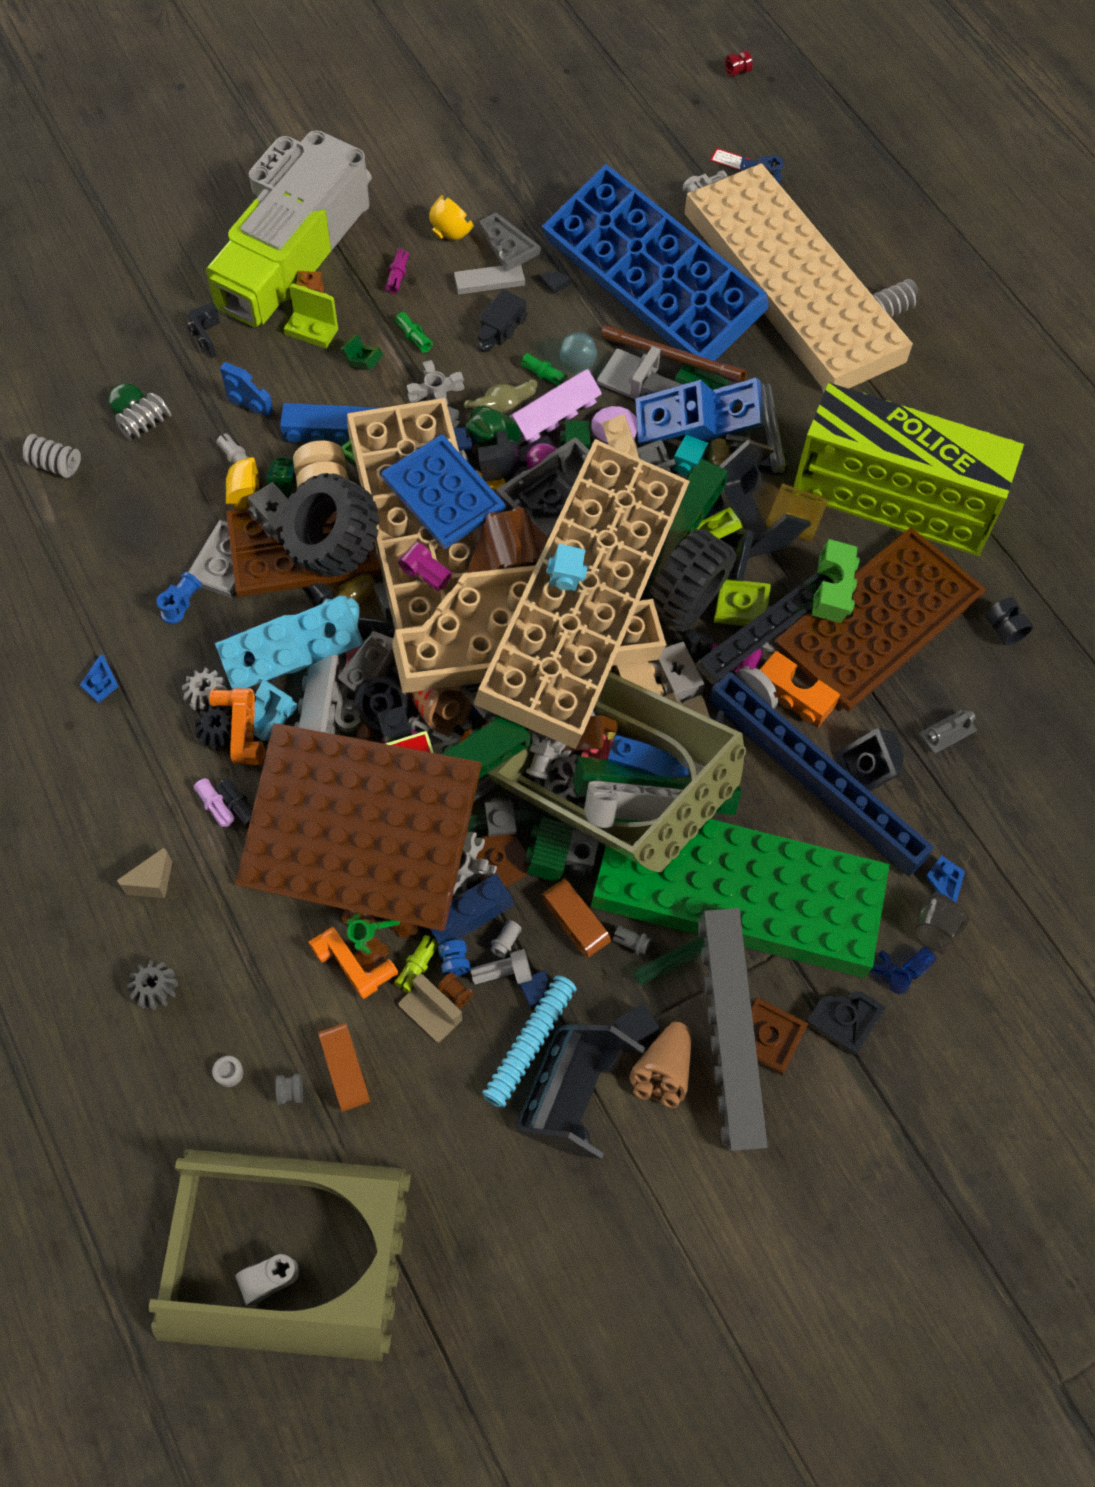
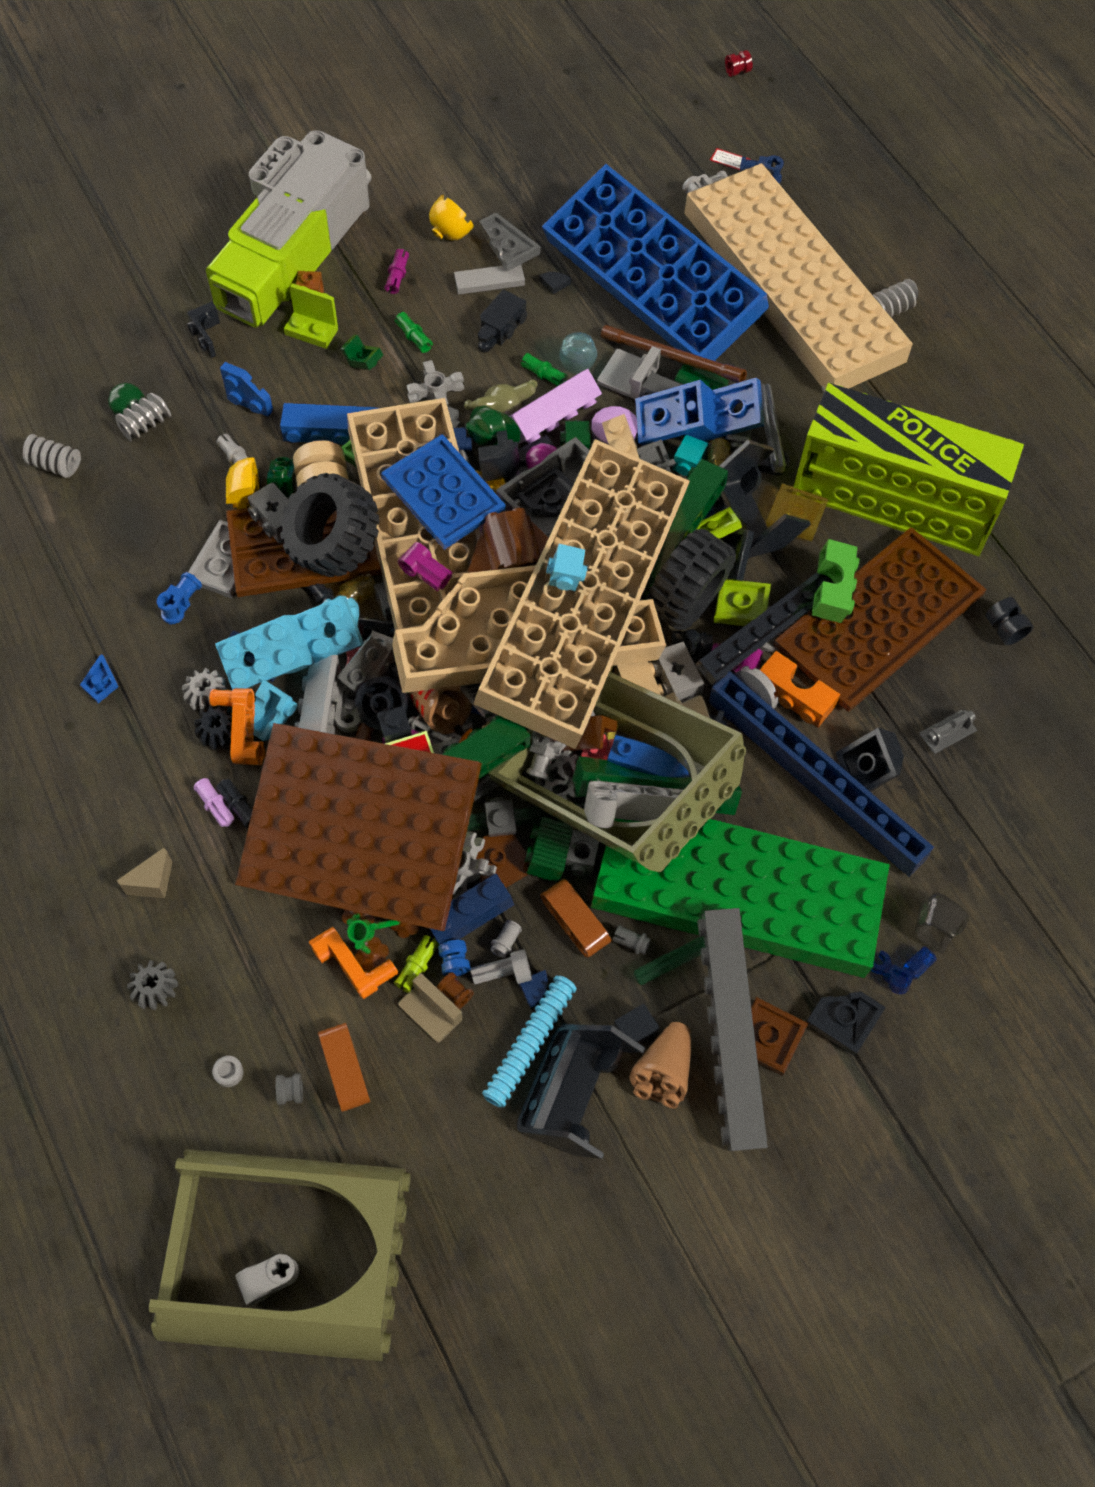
blue piece [926,855,965,909] -> none

